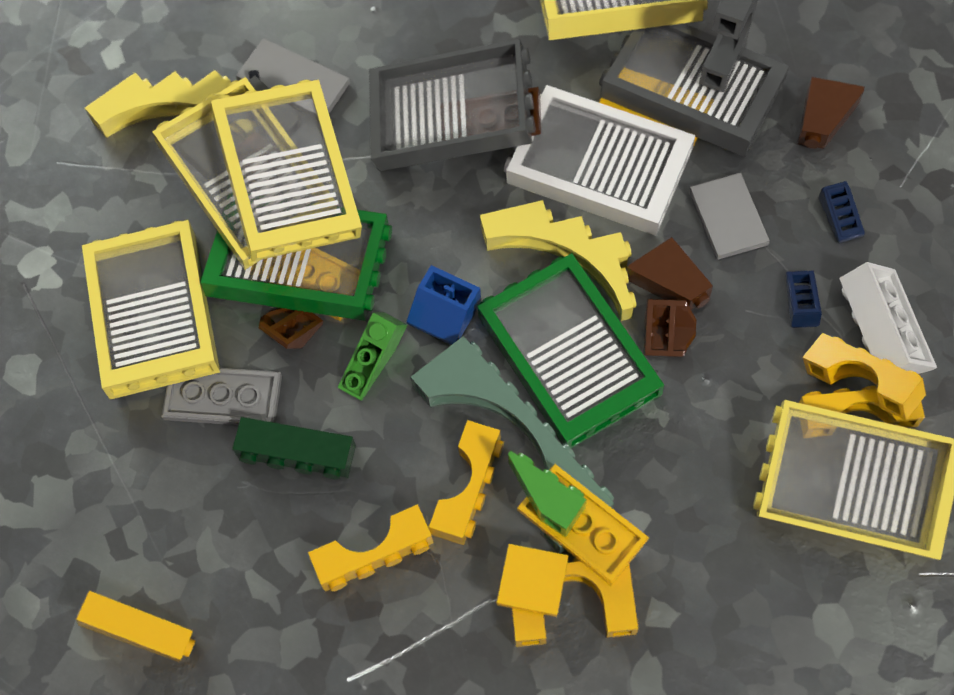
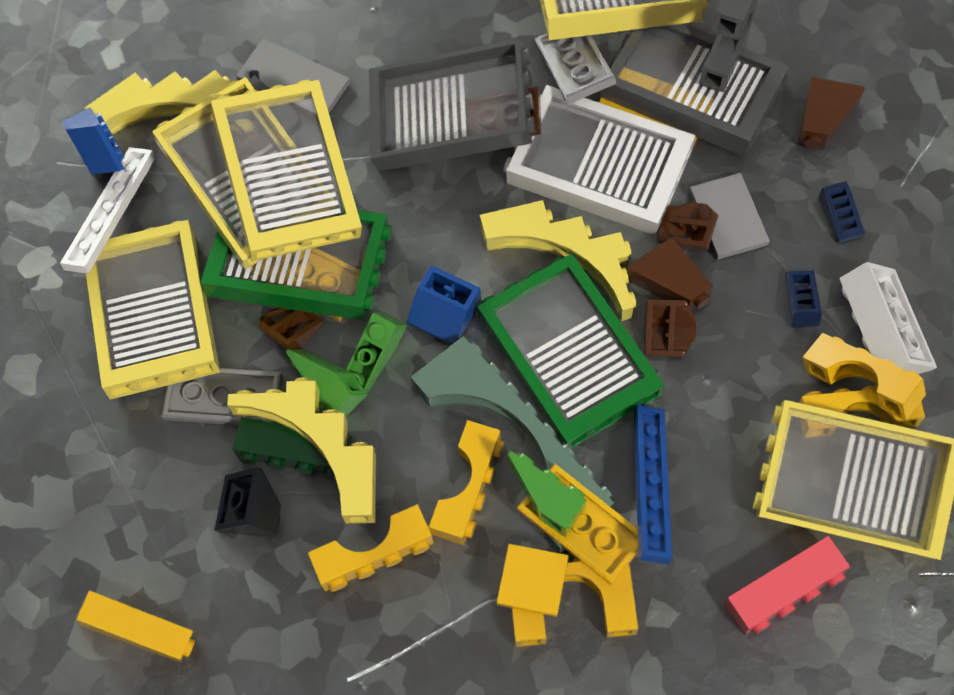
none -> white plate [60,147,155,274]
none -> blue slope [62,107,125,174]
none -> black slope [214,467,281,537]
none -> light yellow arch [227,378,376,524]
none -> bright green slope [286,349,367,416]
none -> light grey tile [535,34,617,105]
none -> blue plate [634,405,672,565]
none -> reddish brown slope [656,202,718,252]
none -> coral brick [724,536,850,635]

